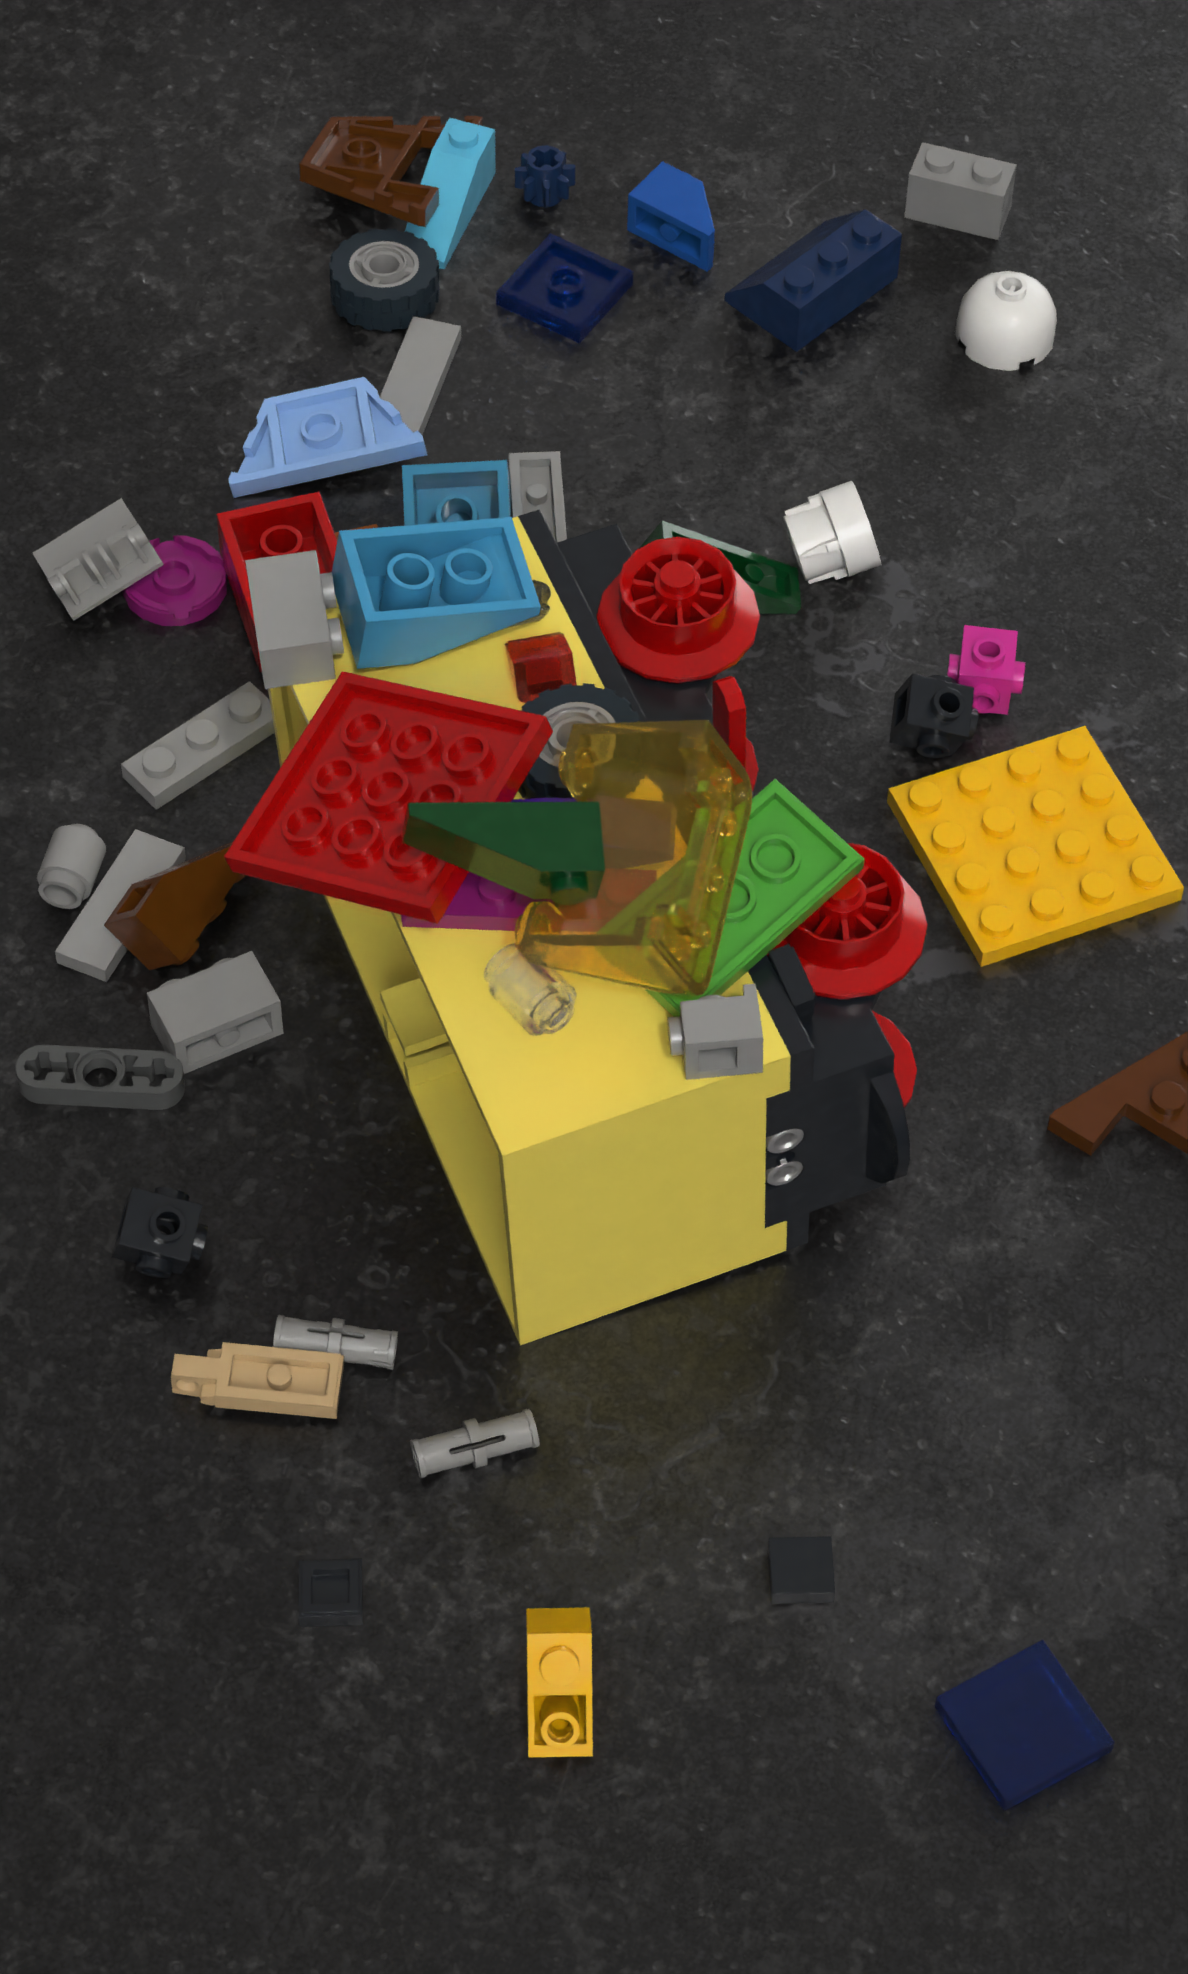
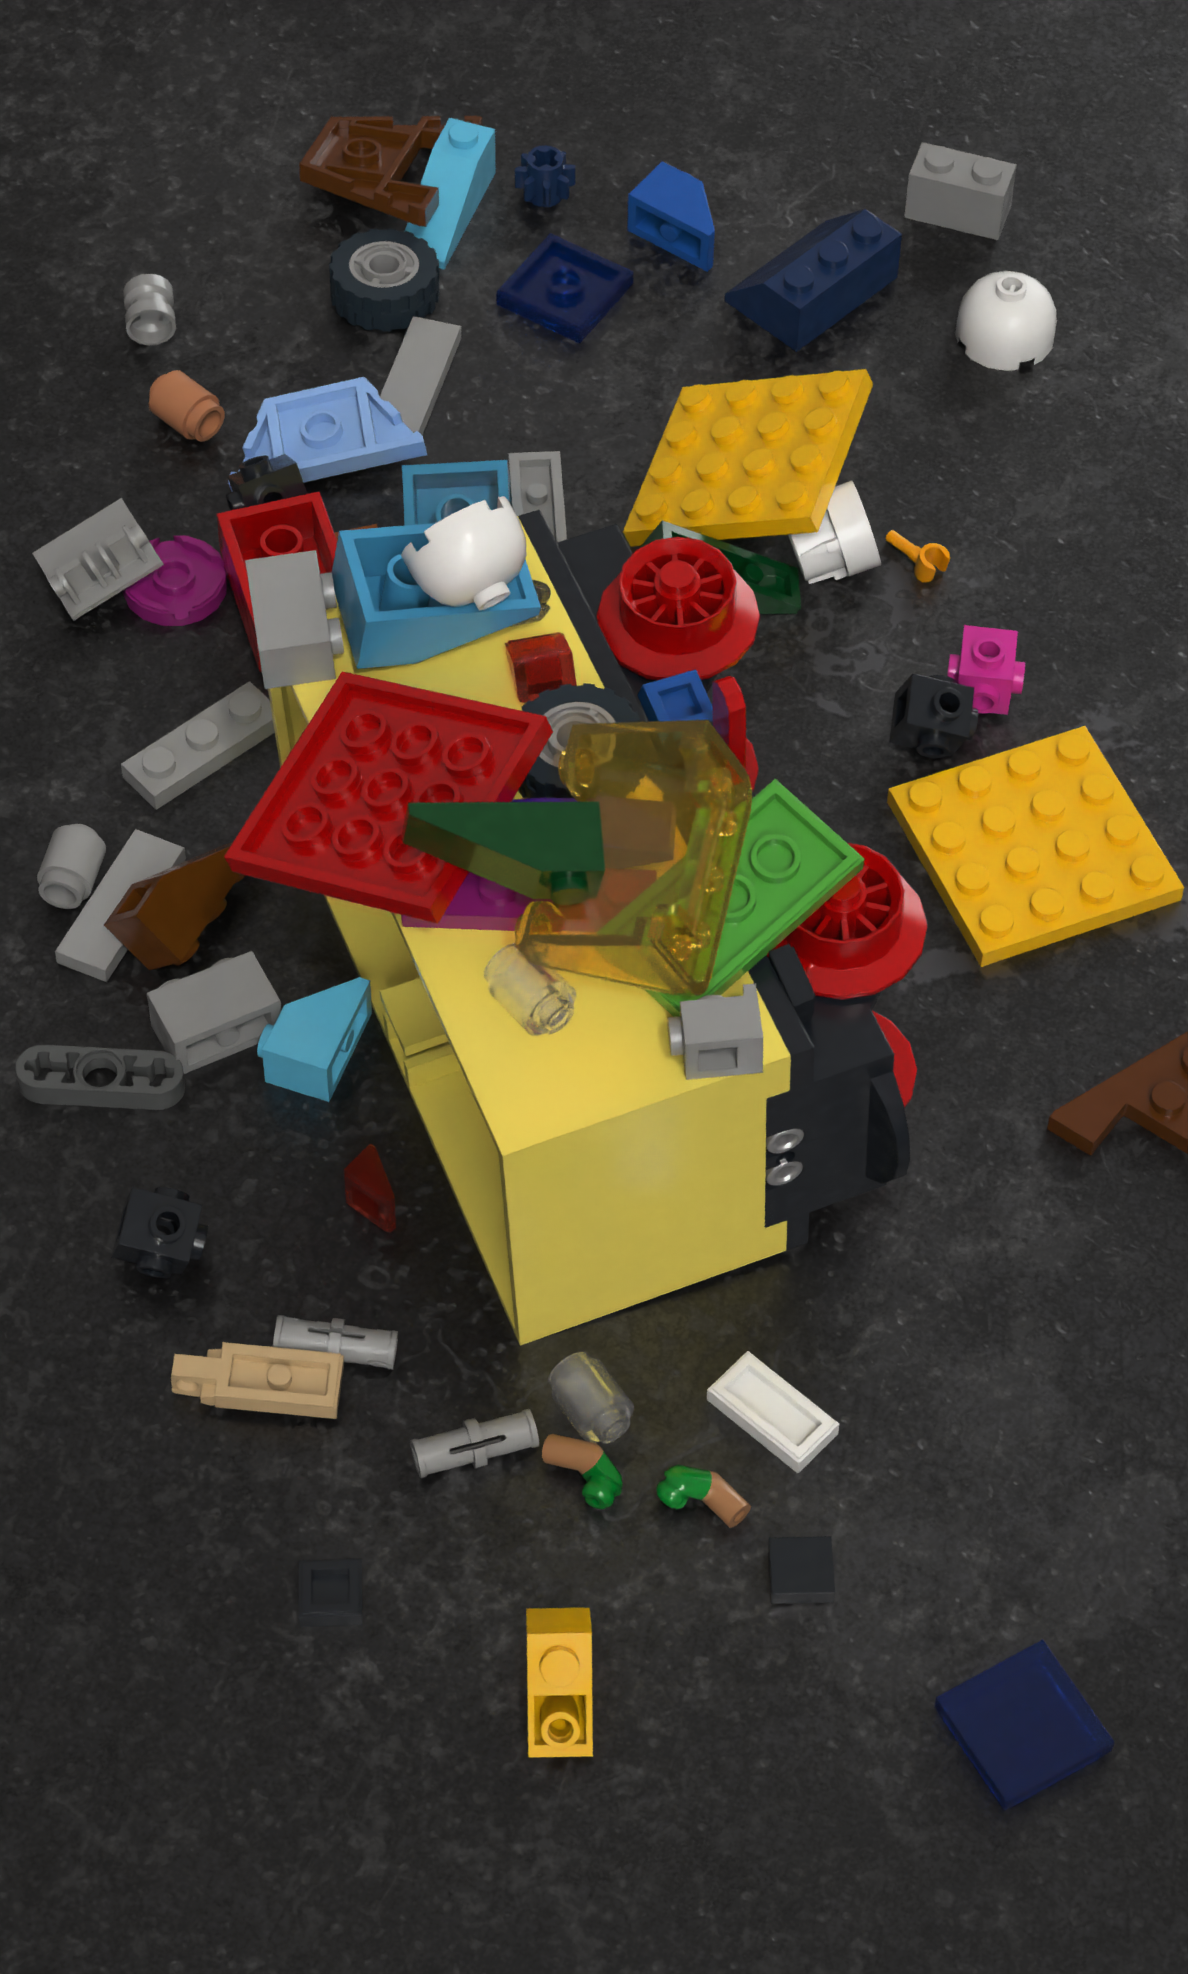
none -> light grey wheel [123,274,176,345]
none -> nougat brick [149,370,225,442]
none -> black brick [226,454,307,511]
none -> medium azure slope [257,977,372,1102]
none -> clear red slope [344,1144,396,1233]
none -> white cylinder [401,496,526,611]
none -> arm [542,1434,623,1509]
none -> clear brick [548,1352,634,1444]
none -> yellow plate [623,369,873,547]
none -> blue bracket [637,670,713,757]
none -> arm [656,1465,751,1528]
none -> white tile [707,1351,839,1473]
none -> light orange hand [885,530,950,583]

